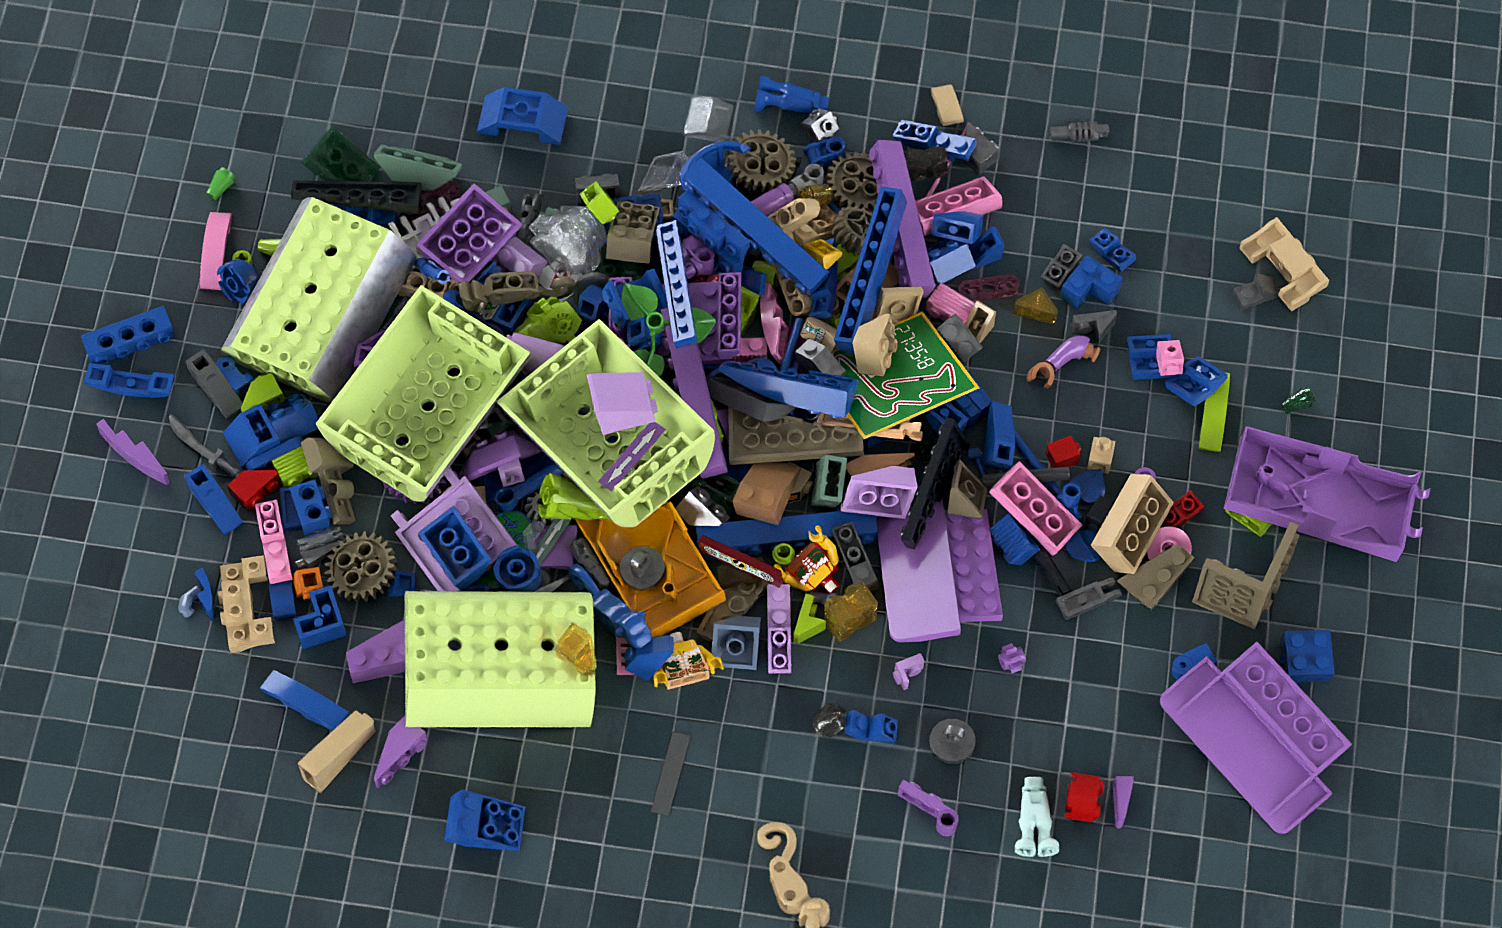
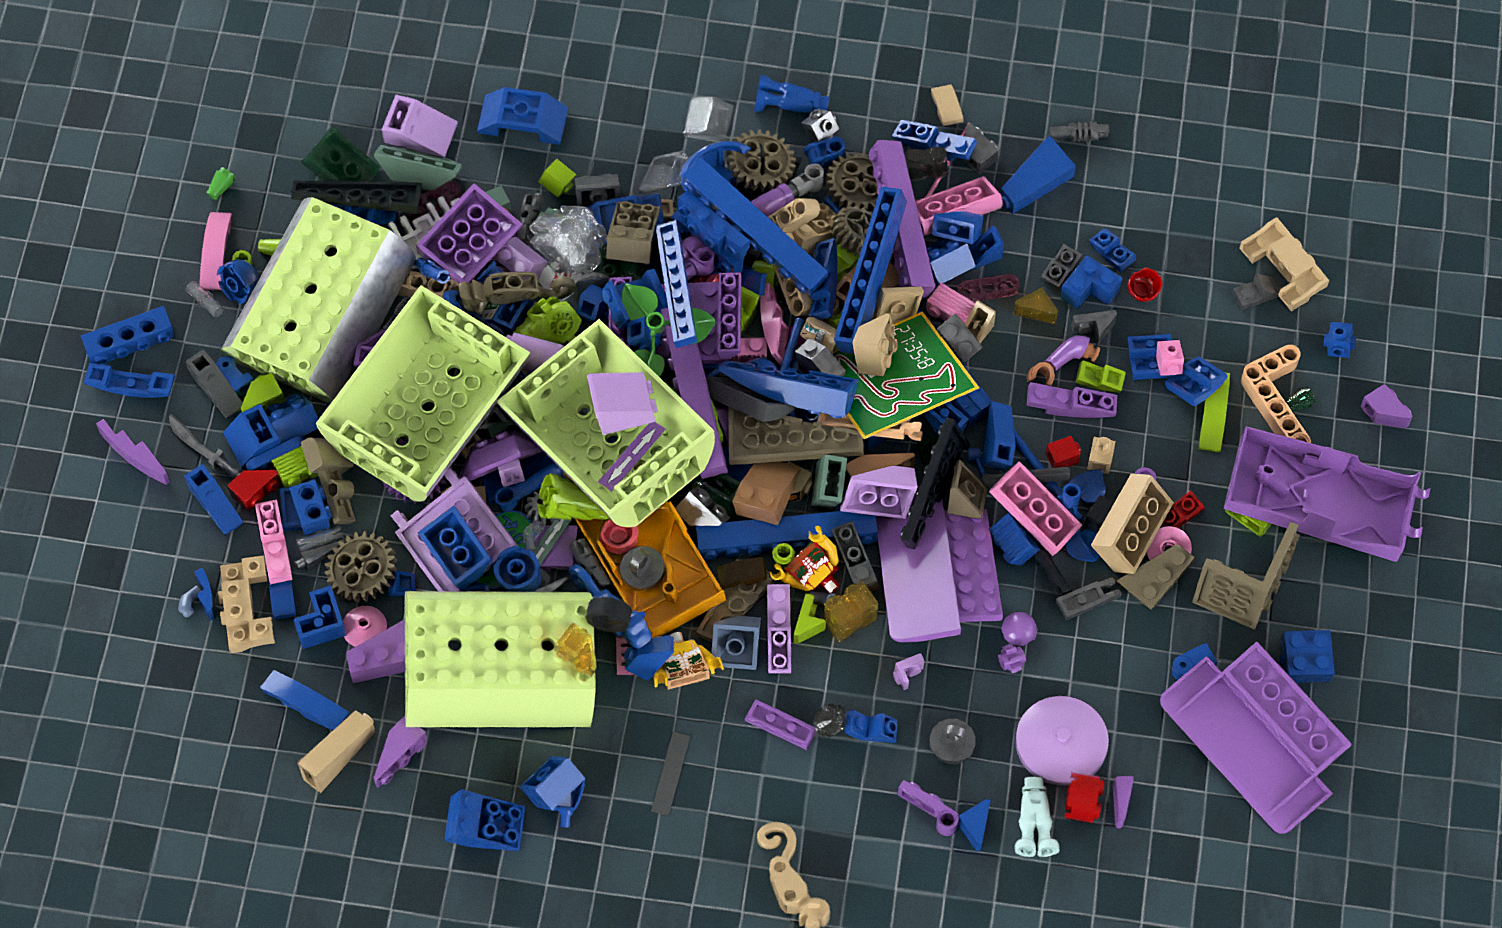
orange brick [292,567,323,600] -> none
lime brick [580,181,619,225] -> none
dark red tile [698,535,783,588] -> none
clear yellow brick [799,184,833,206] -> none
yellow slope [803,239,842,270] -> none
none -> clear pin [186,281,224,318]
none -> bright pink dish [343,606,387,647]
none -> lavender slope [382,95,458,158]
none -> blue piece [519,756,585,827]
none -> lime brick [538,159,577,198]
none -> black tyre [586,597,632,632]
none -> coral piece [599,519,639,554]
none -> medium lavender tile [745,699,817,750]
none -> blue slope [958,799,990,851]
none -> blue slope [1001,136,1076,214]
none -> medium lavender hair [1001,612,1038,646]
none -> lavender dish [1016,696,1109,786]
none -> medium lavender slope [1027,382,1117,418]
none -> lime slope [1075,361,1126,393]
none -> red hair [1127,268,1163,302]
none -> light nougat beam [1241,345,1311,443]
none -> blue brick [1324,322,1356,358]
none -> medium lavender slope [1361,384,1413,428]

